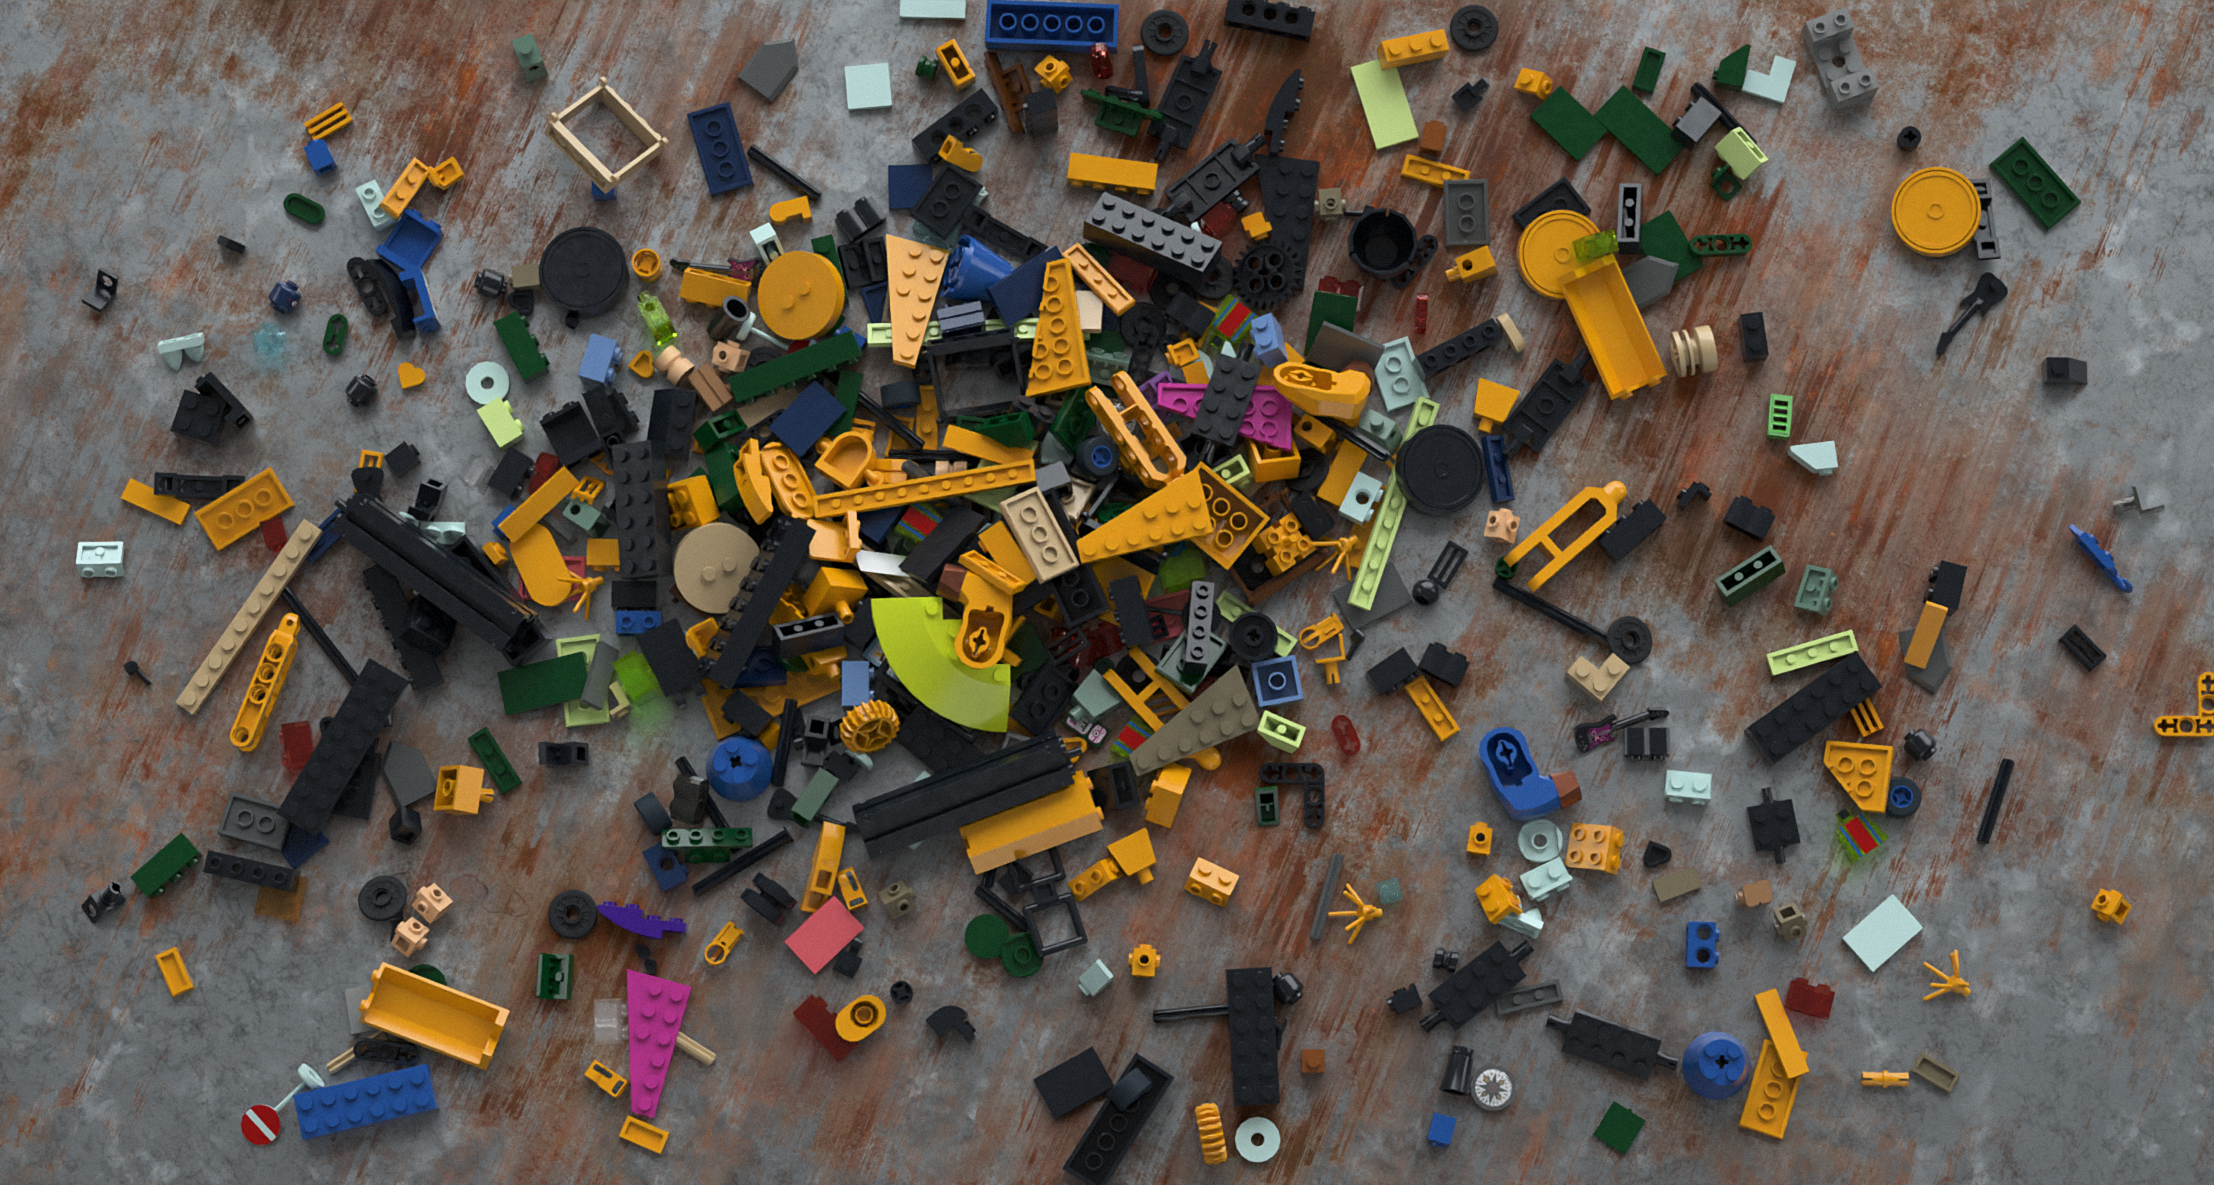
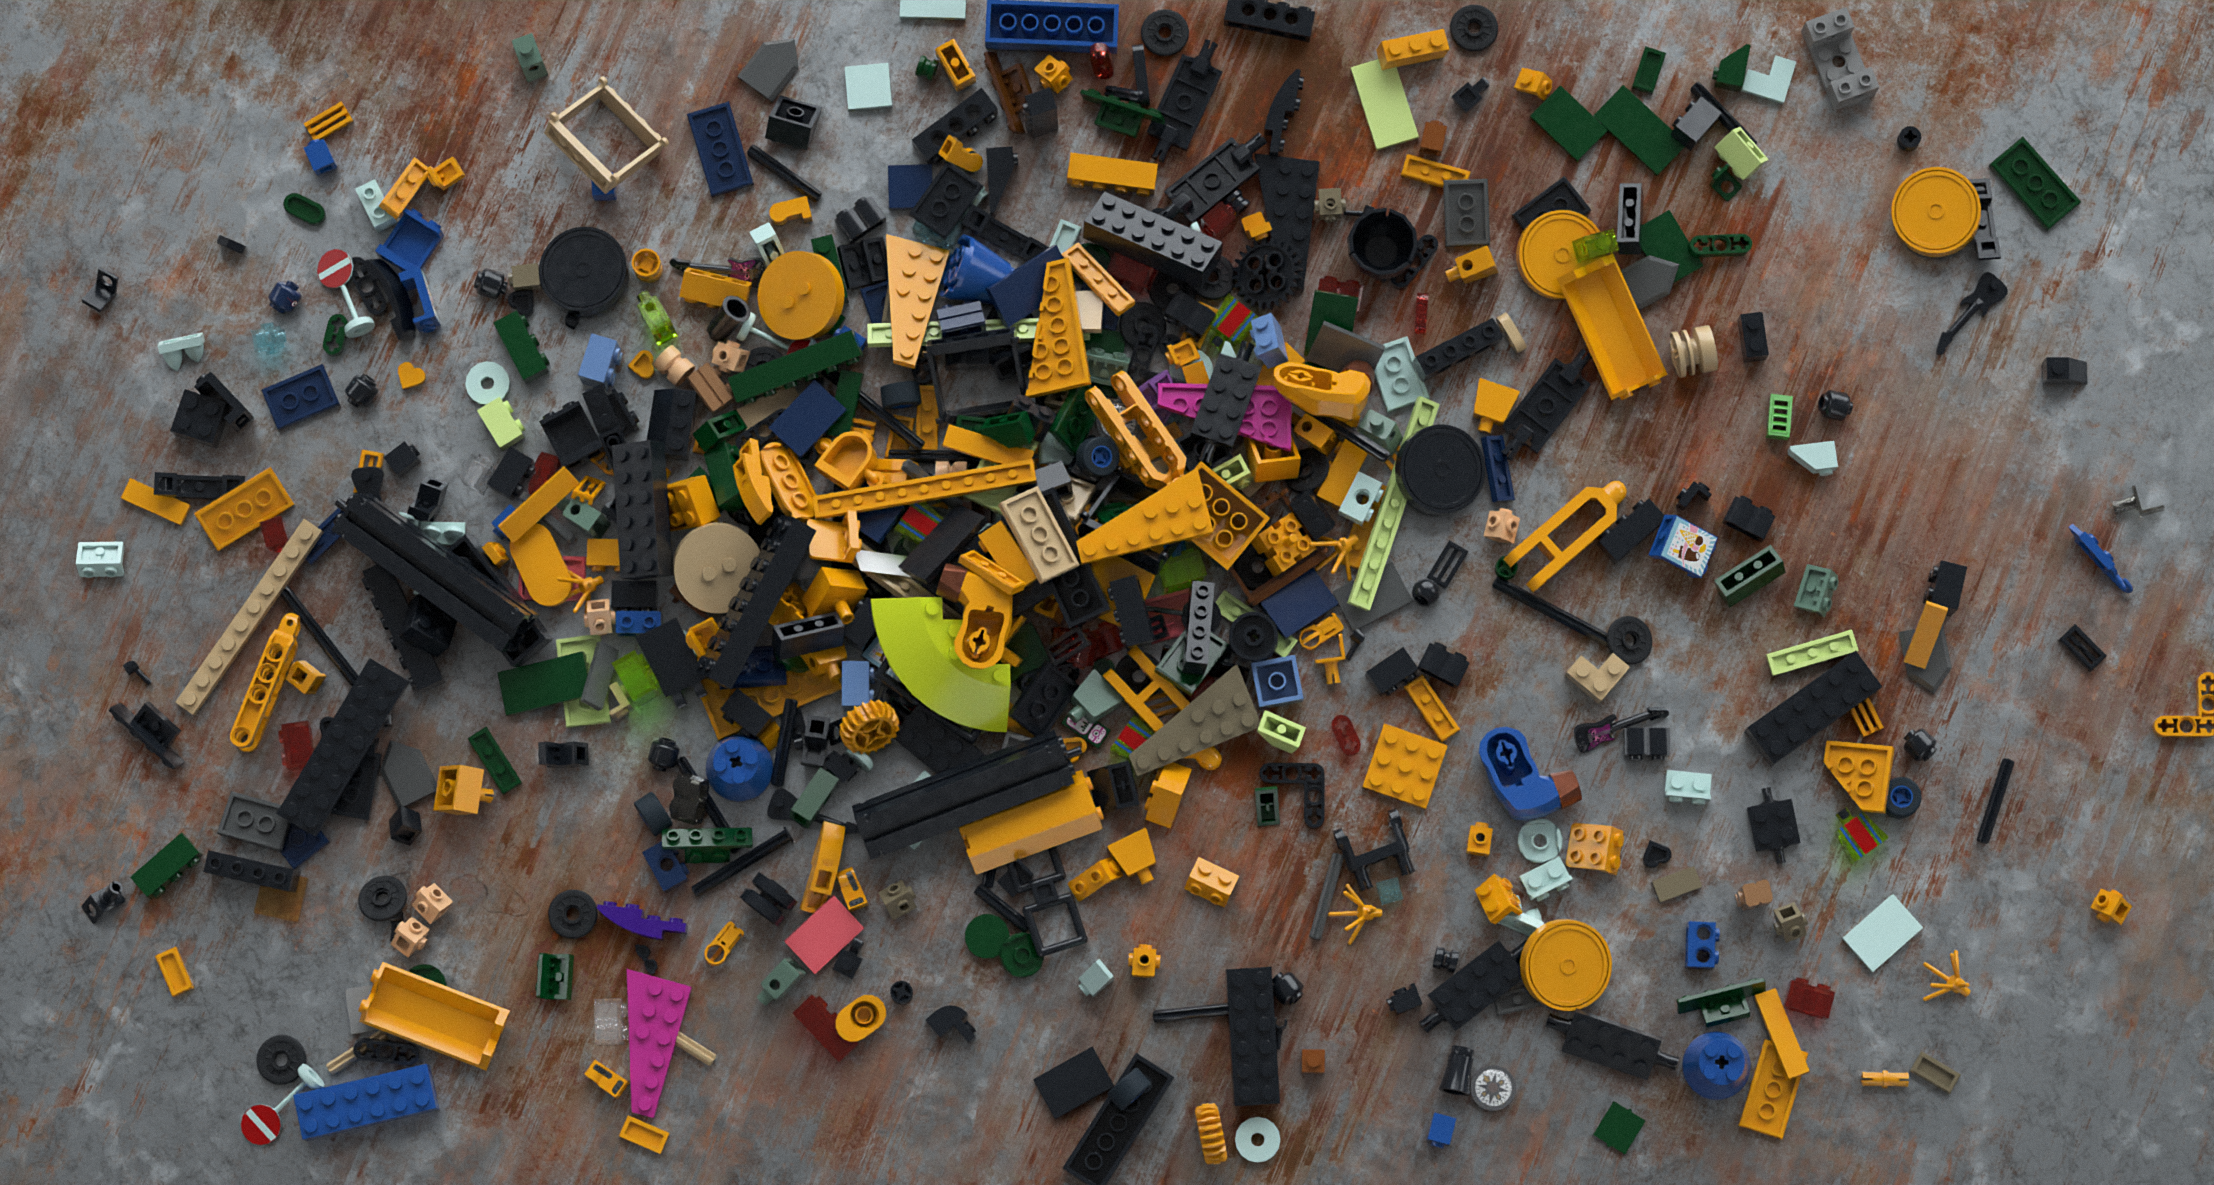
none -> black bracket [109,701,185,769]
none -> black wheel [256,1035,306,1085]
none -> dark blue tile [261,364,340,431]
none -> light orange brick [285,660,327,695]
none -> piece [317,249,375,338]
none -> light nougat brick [584,599,616,636]
none -> black head [648,737,680,772]
none -> sand green torso [757,957,807,1006]
none -> black slope [765,95,822,150]
none -> black slope [986,146,1018,217]
none -> light aqua tile [1049,219,1081,254]
none -> dark blue tile [1259,568,1339,640]
none -> black connector [1333,808,1415,892]
none -> light orange plate [1362,723,1448,810]
none -> light orange brick [1520,919,1612,1011]
none -> panel [1649,515,1718,578]
none -> dark green bracket [1677,978,1766,1028]
none -> black head [1818,390,1853,421]

